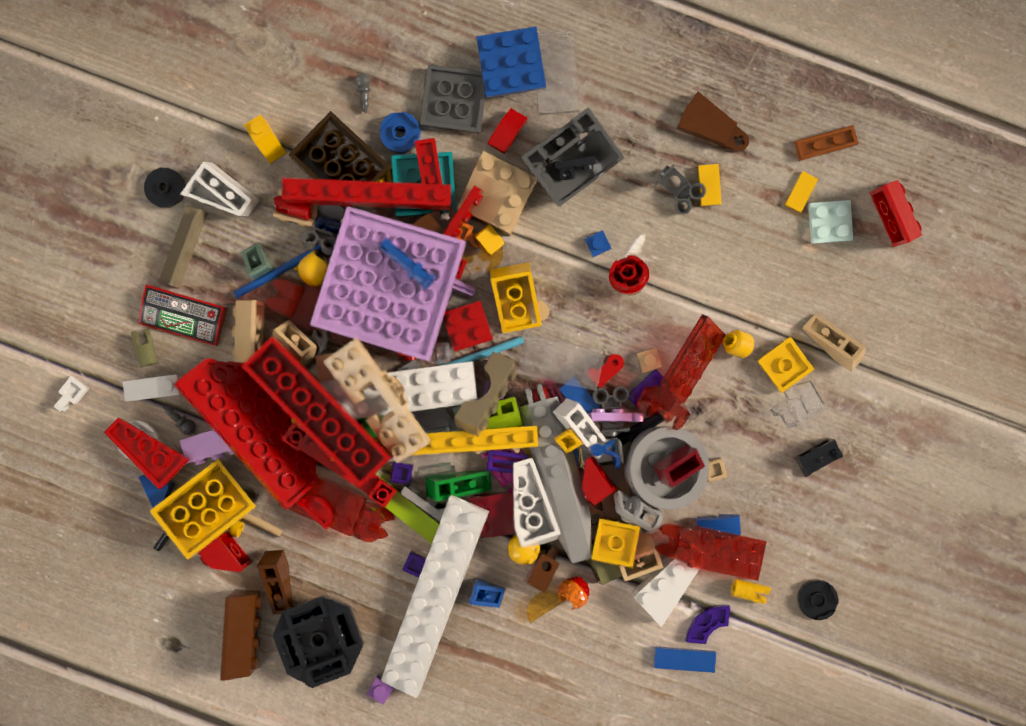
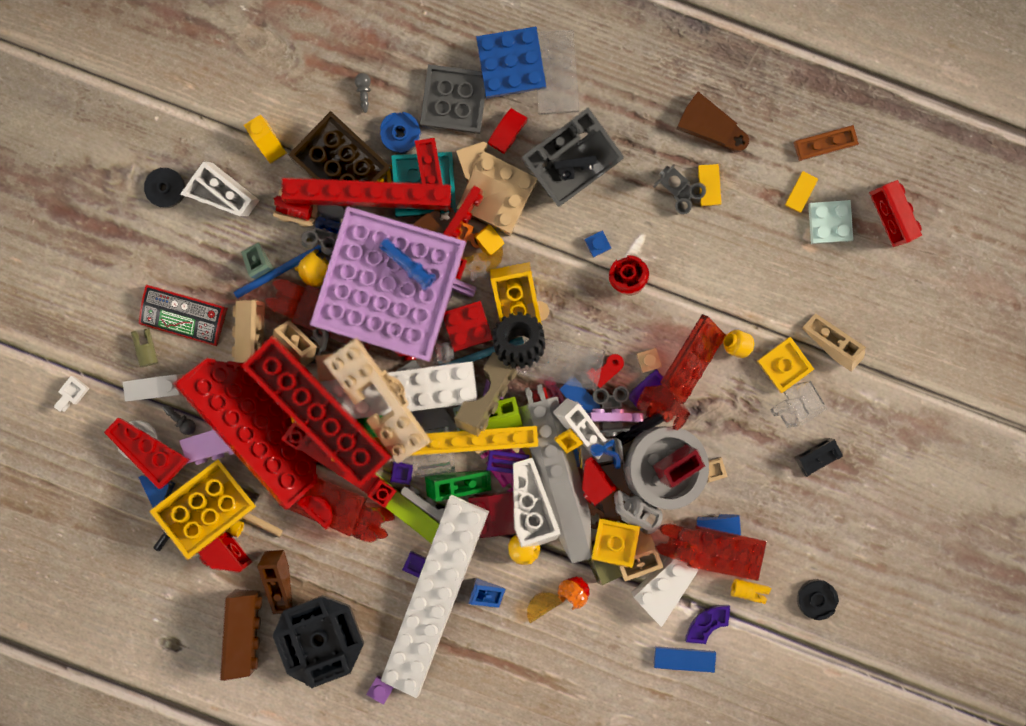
dark tan panel [159,205,208,288] -> none
reddish brown torso [524,544,560,593] -> none
none -> tan slope [456,142,488,182]
none -> black tyre [492,312,545,369]

